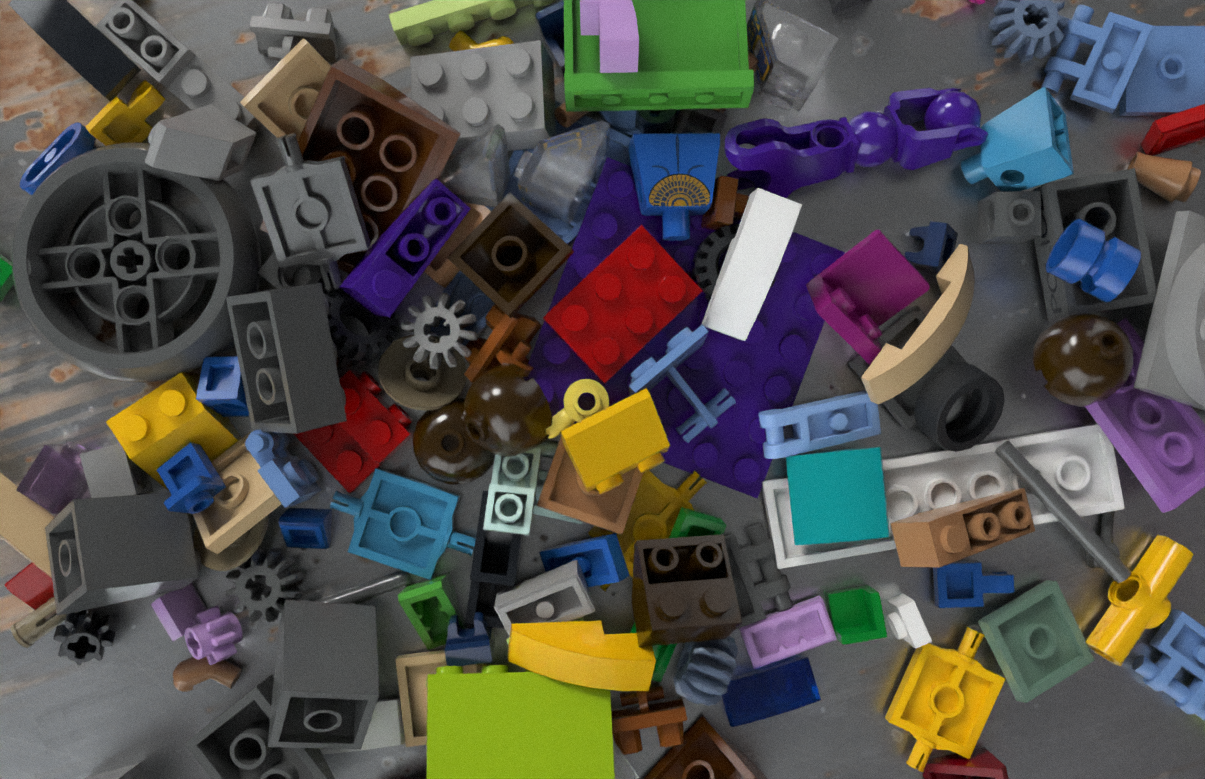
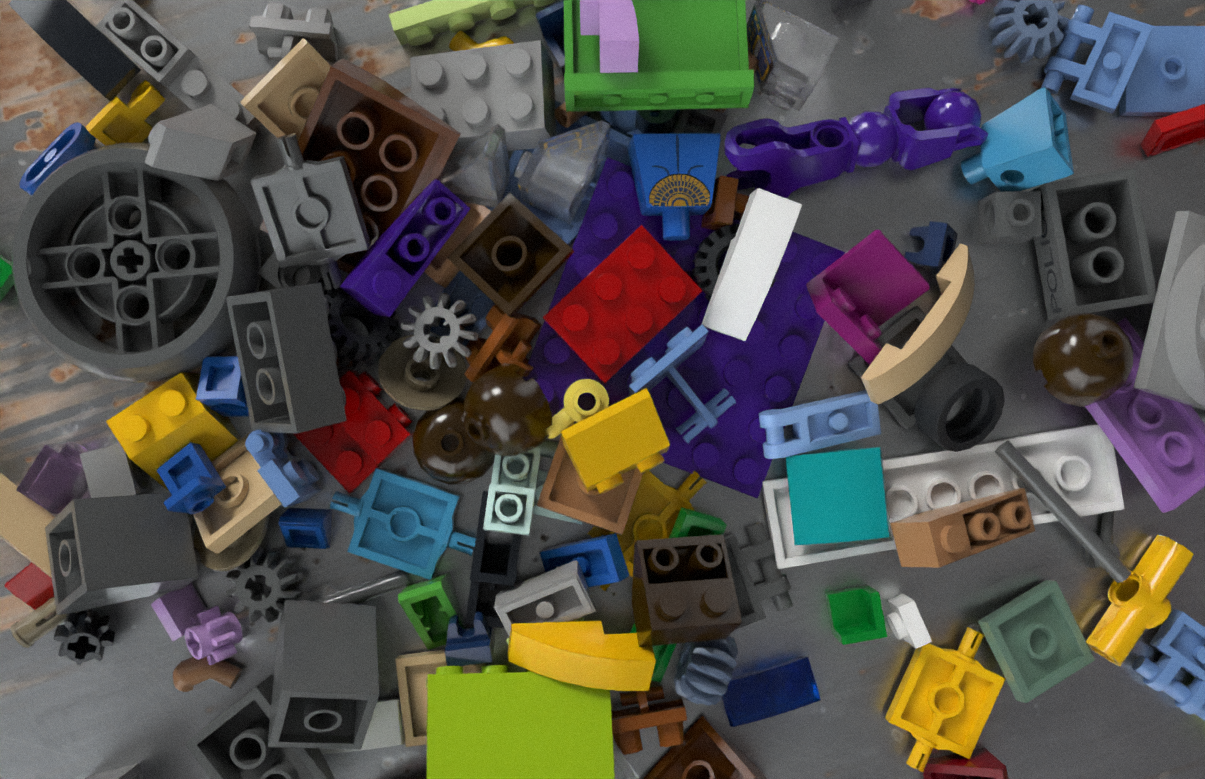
lavender plate [739,596,837,669] -> none
blue plate [933,560,1015,608] -> none
blue wheel [1046,219,1141,302] -> none
medium nougat cone [1127,152,1201,203] -> none

